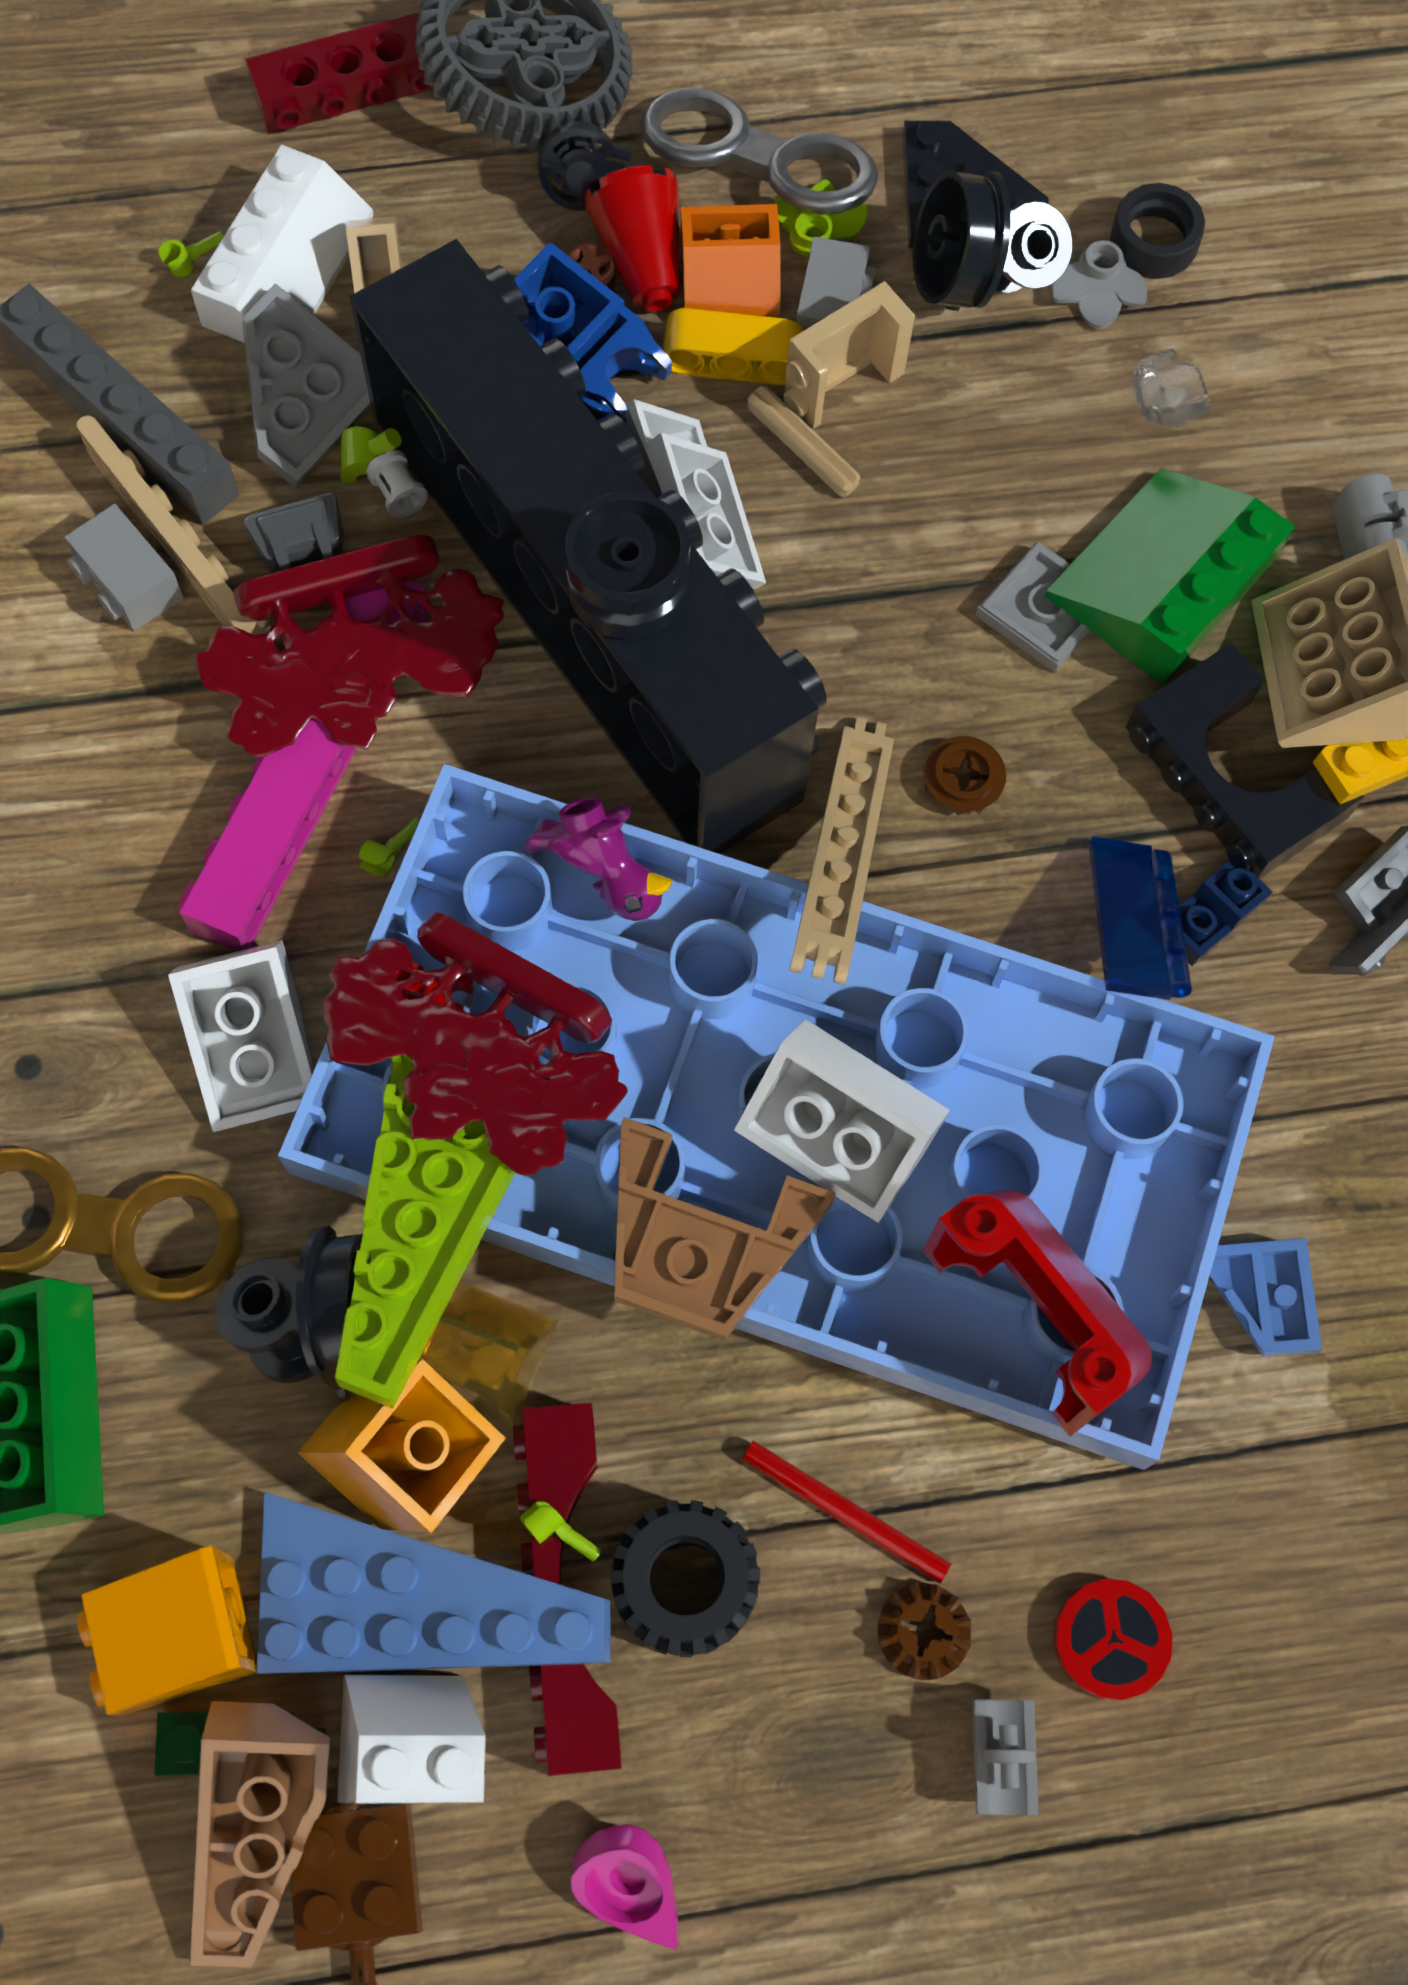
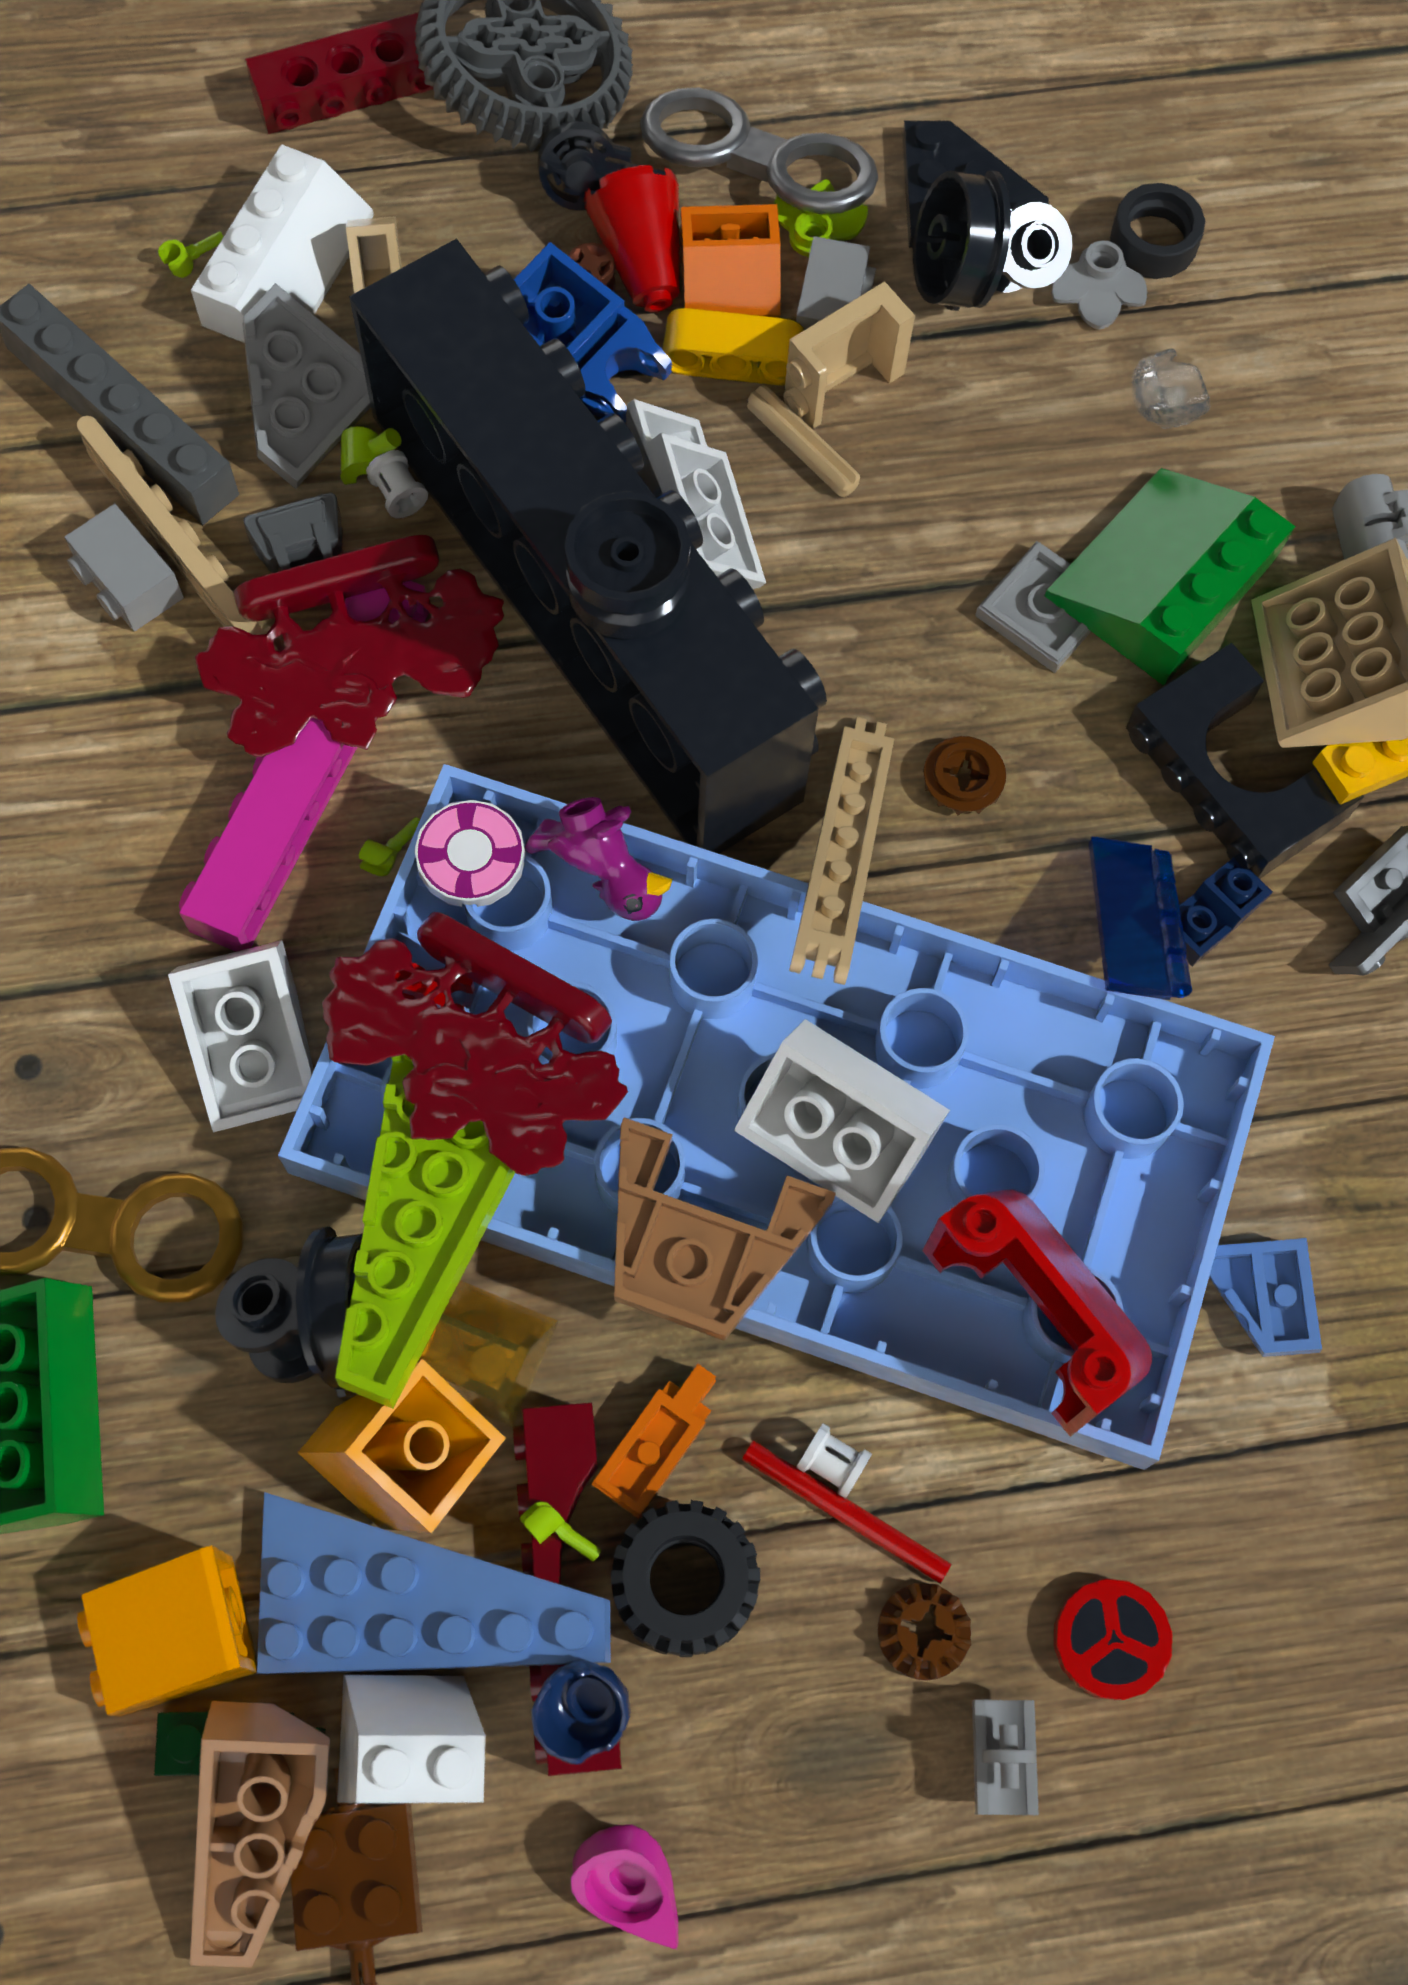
none -> tile [415,800,525,907]
none -> dark blue hair [531,1660,631,1764]
none -> orange hinge [592,1364,716,1520]
none -> white bush [796,1423,872,1499]

